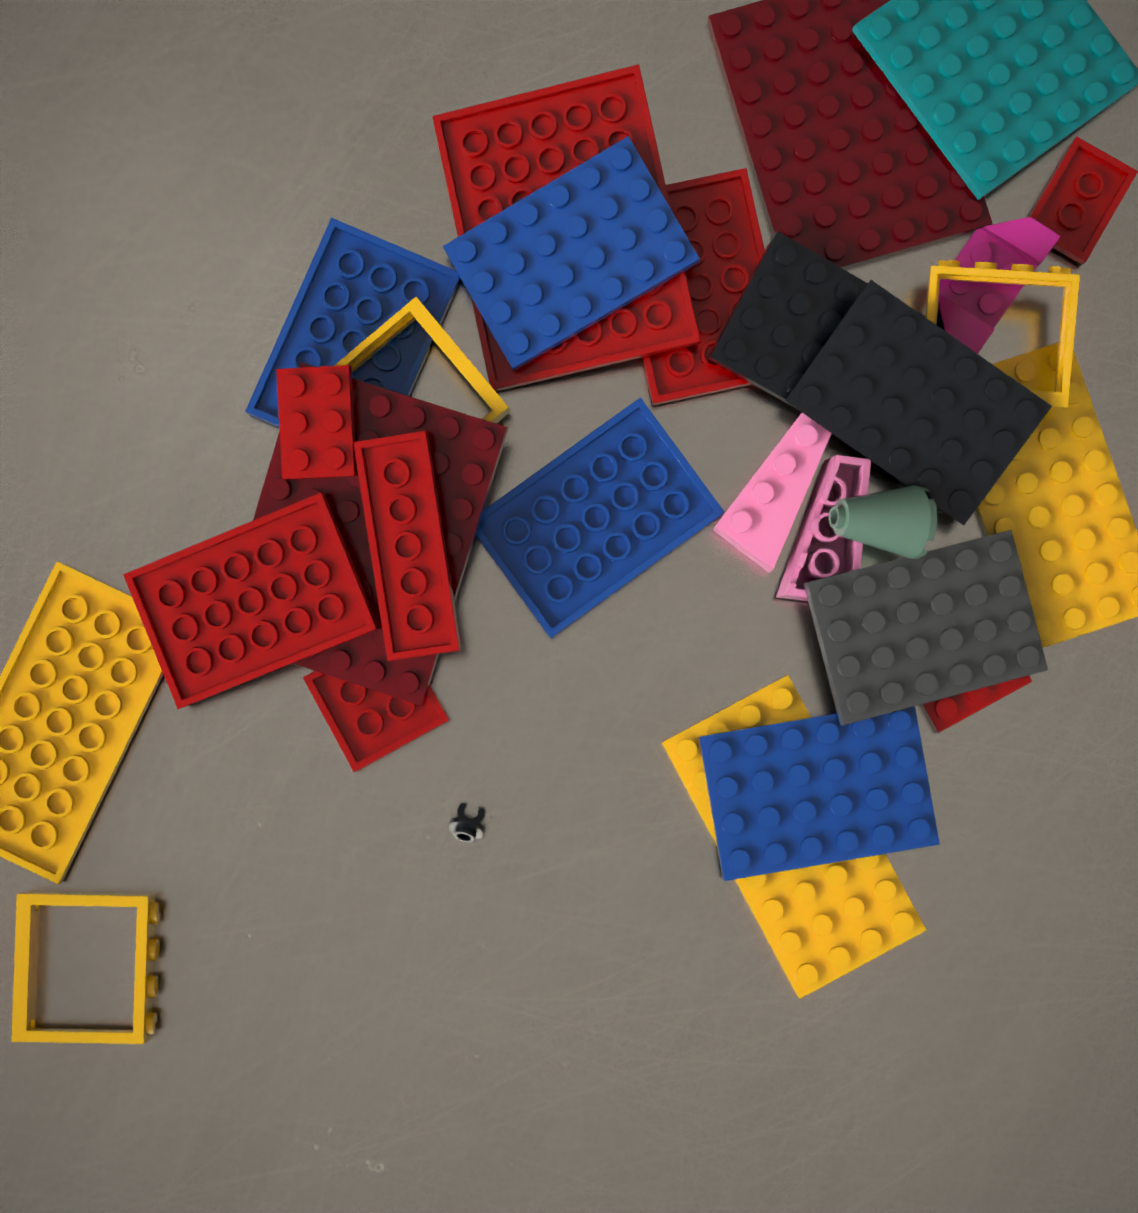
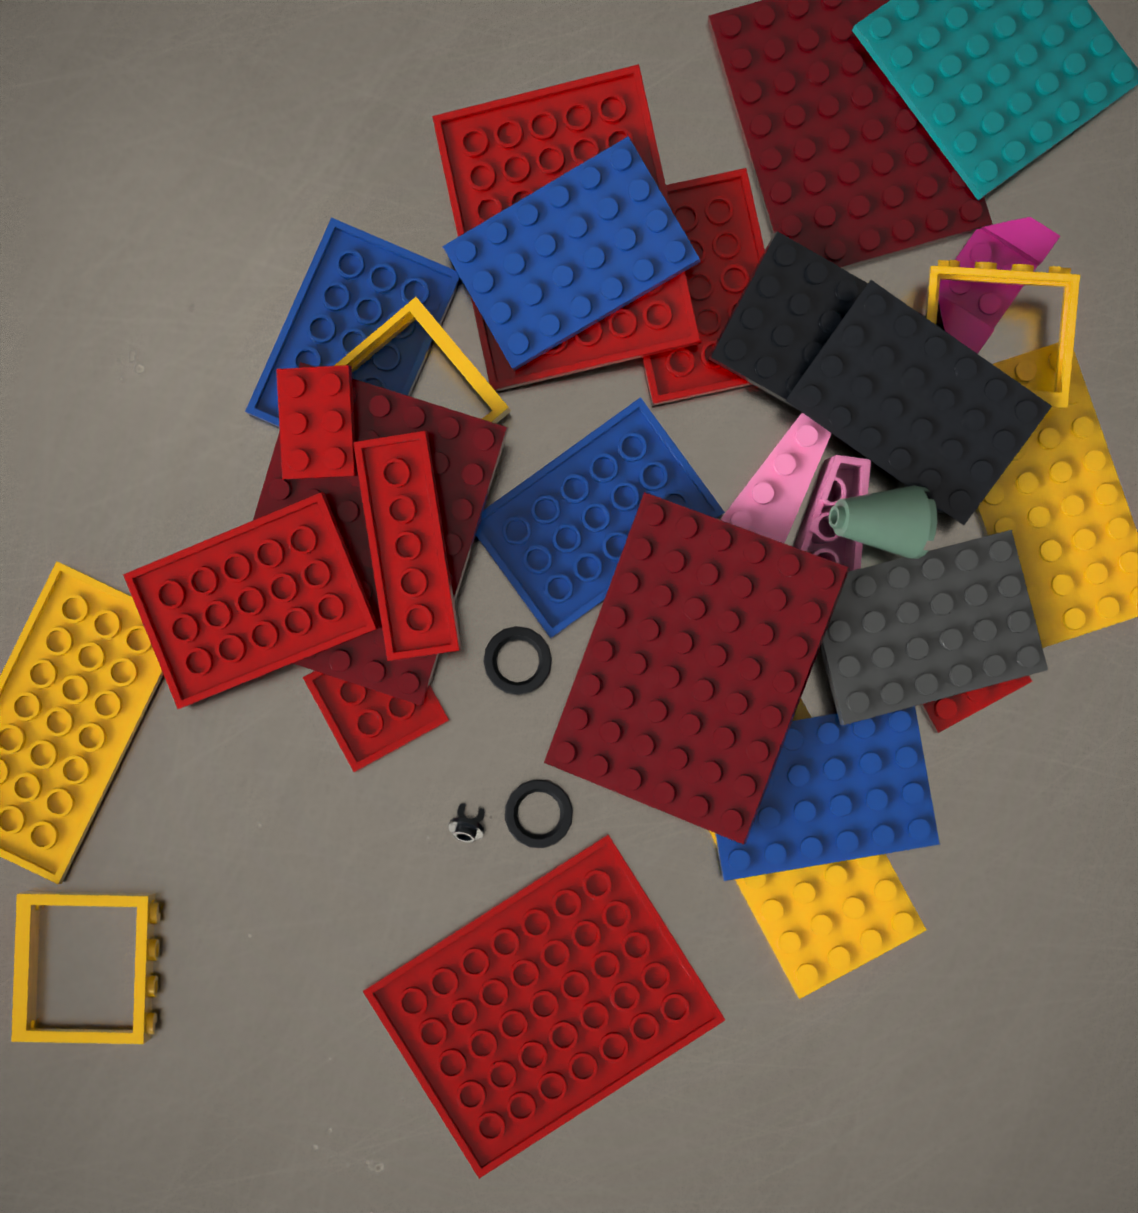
red plate [1029,136,1138,265] -> none
none -> red plate [363,834,725,1179]
none -> black tyre [483,626,552,695]
none -> black tyre [505,779,573,848]
none -> dark red plate [544,492,850,845]

